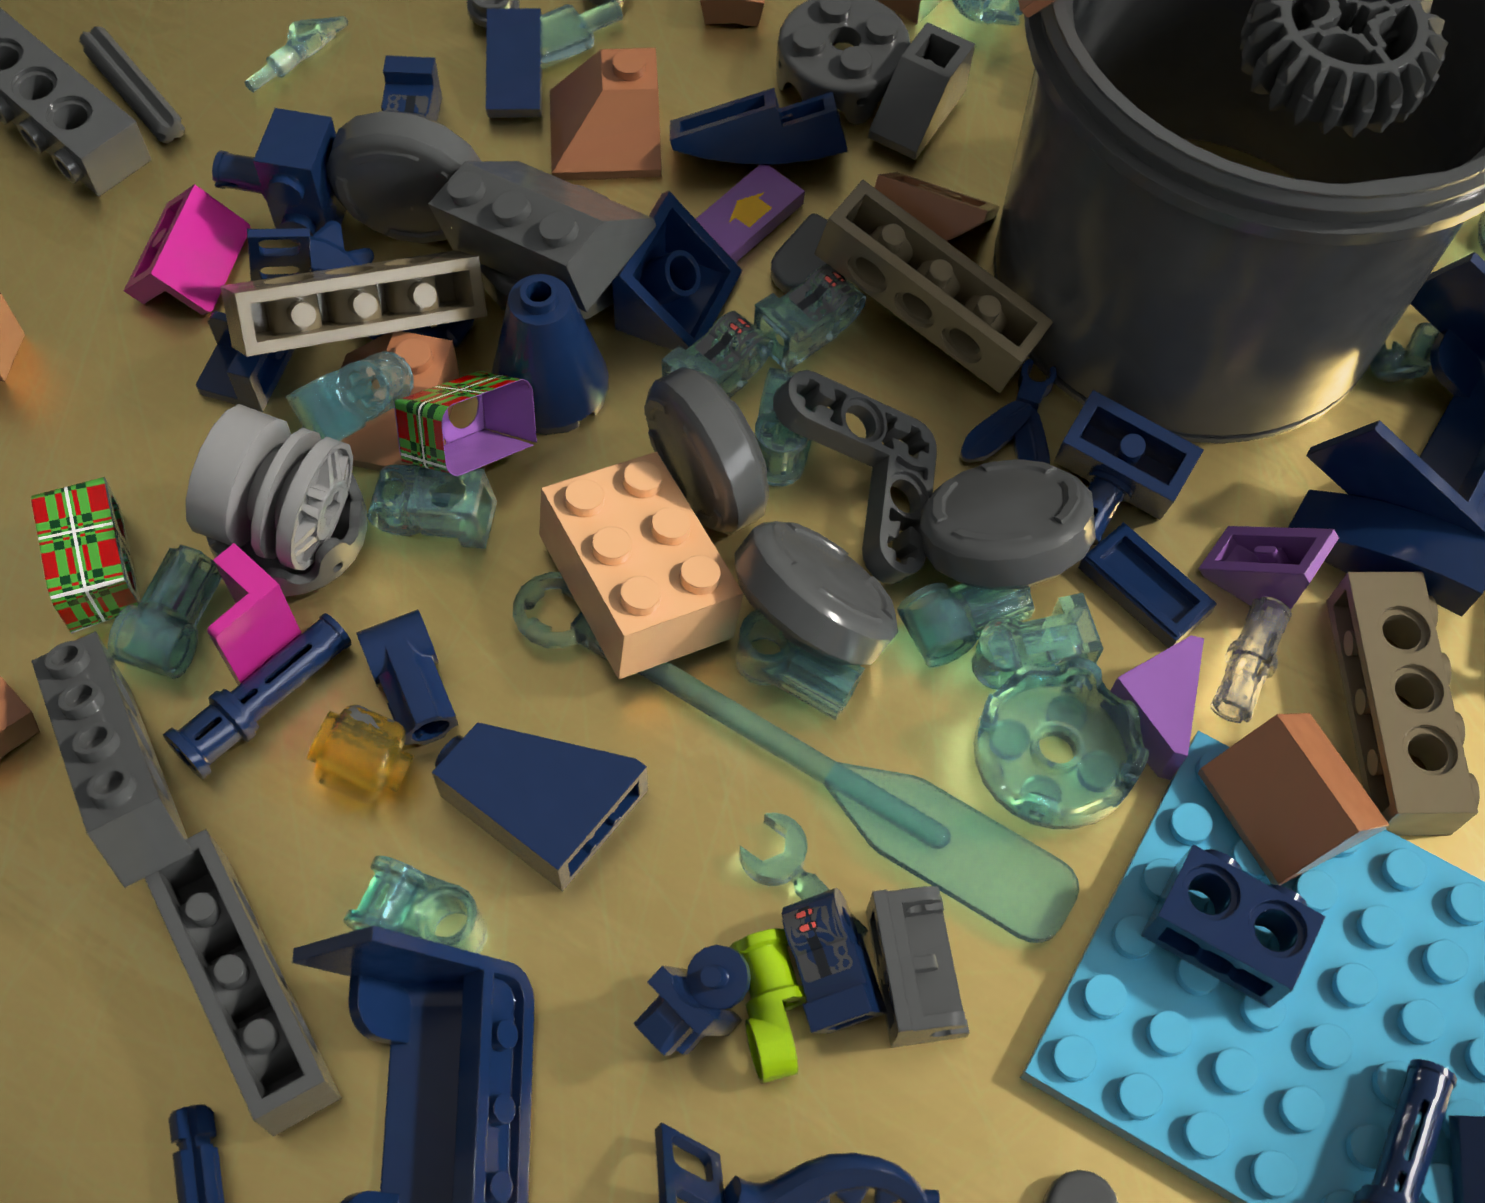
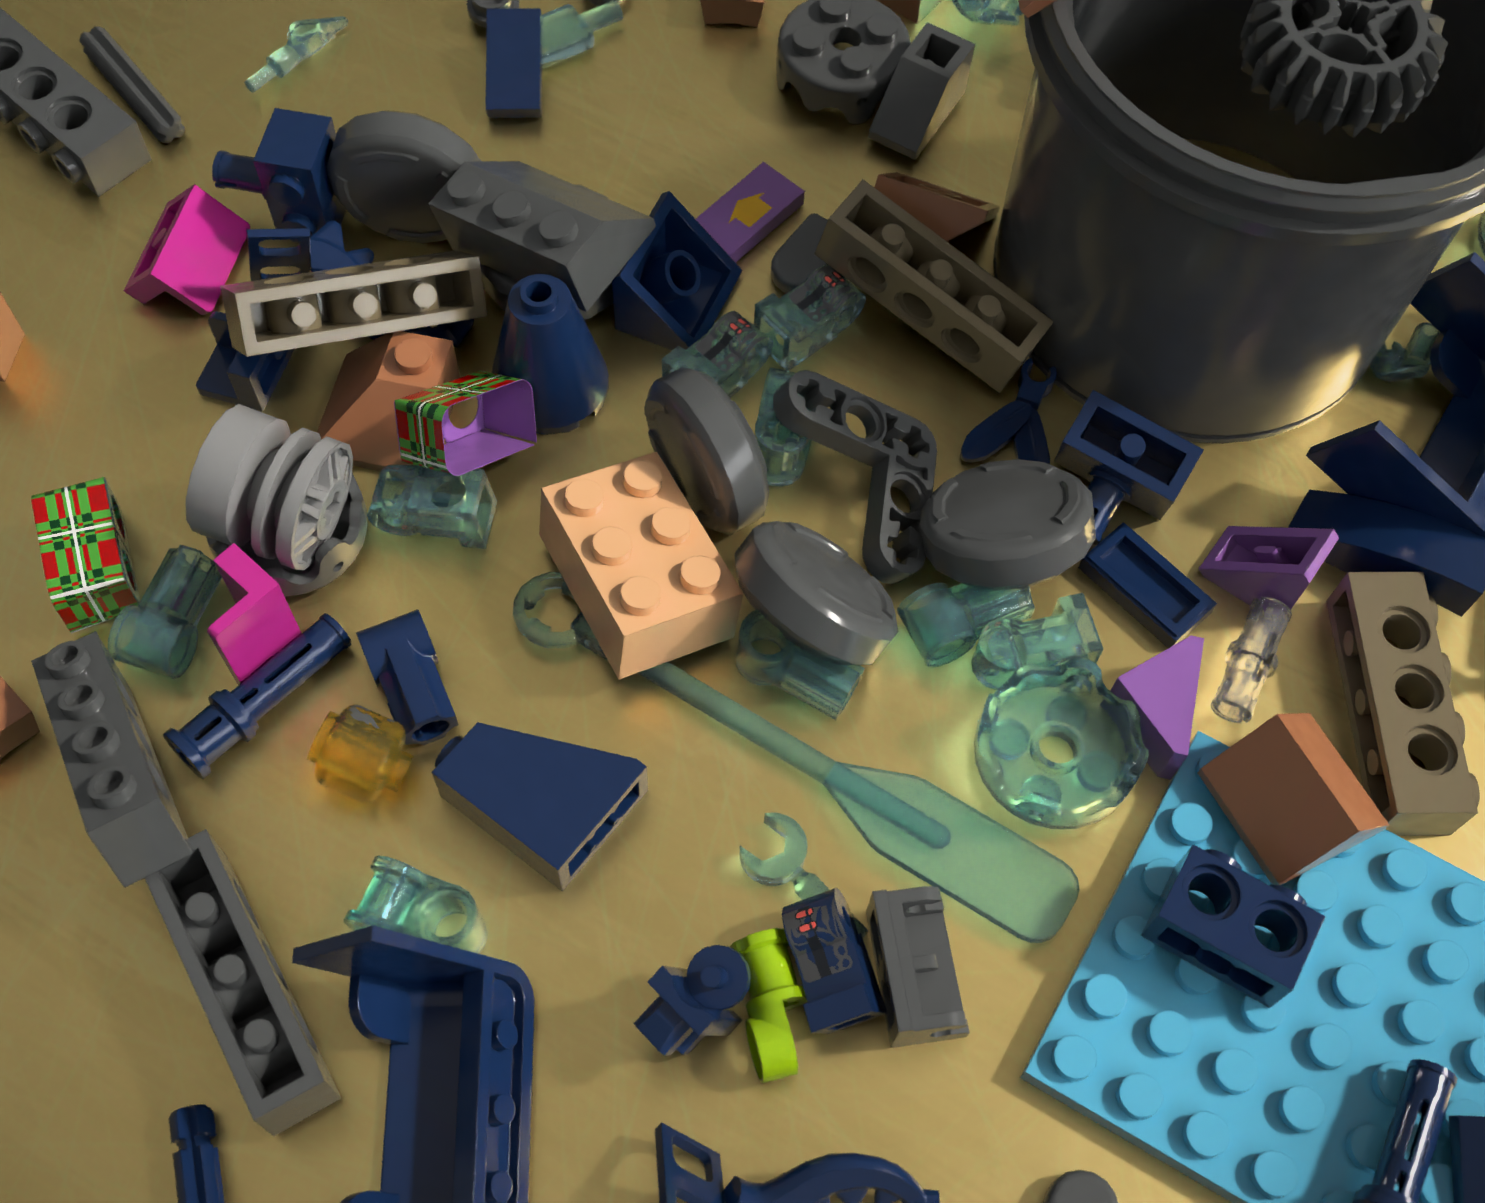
clear light blue piece [285,351,414,441] -> none
dark blue leg [381,55,442,122] -> none
nougat slope [550,48,662,180] -> none
dark blue slope [670,88,848,164] -> none

